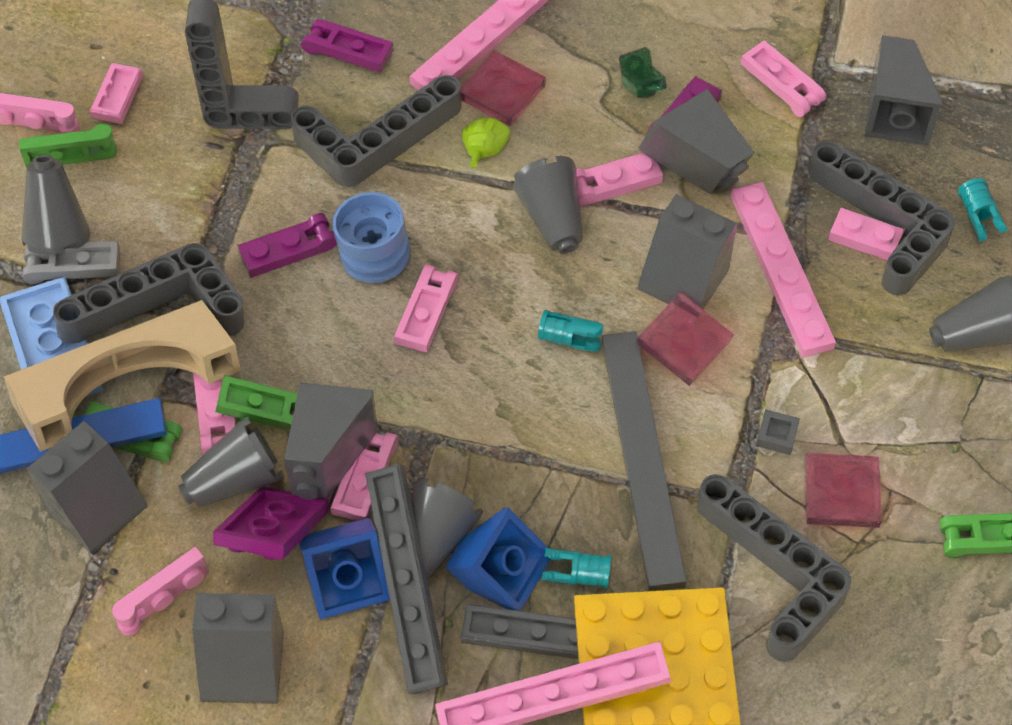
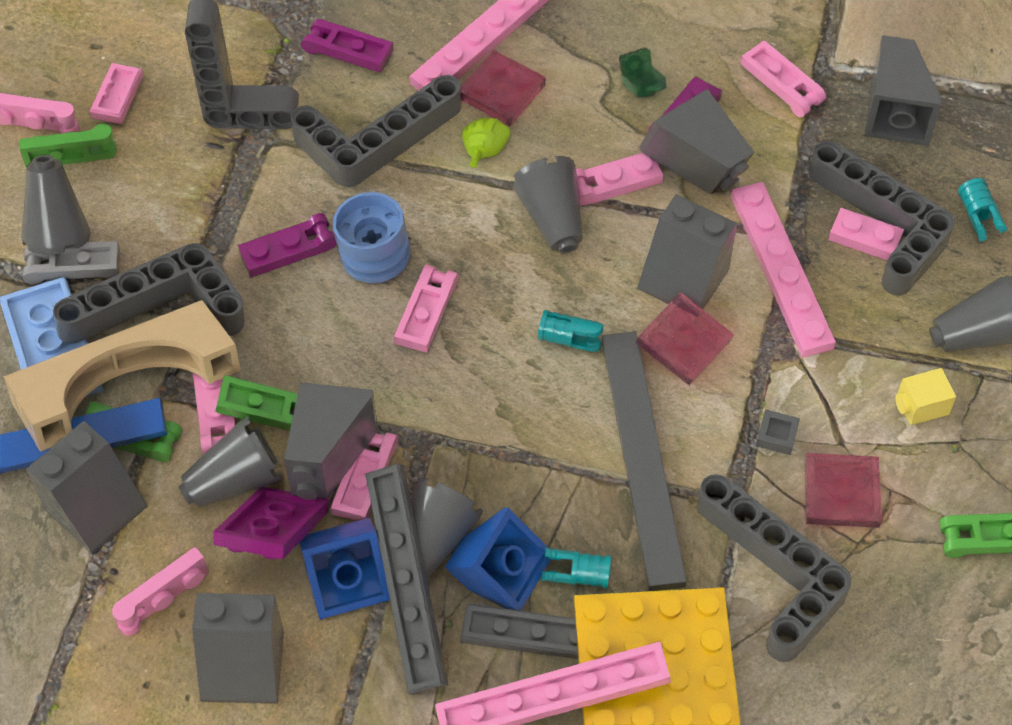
none -> light yellow brick [895,368,956,426]

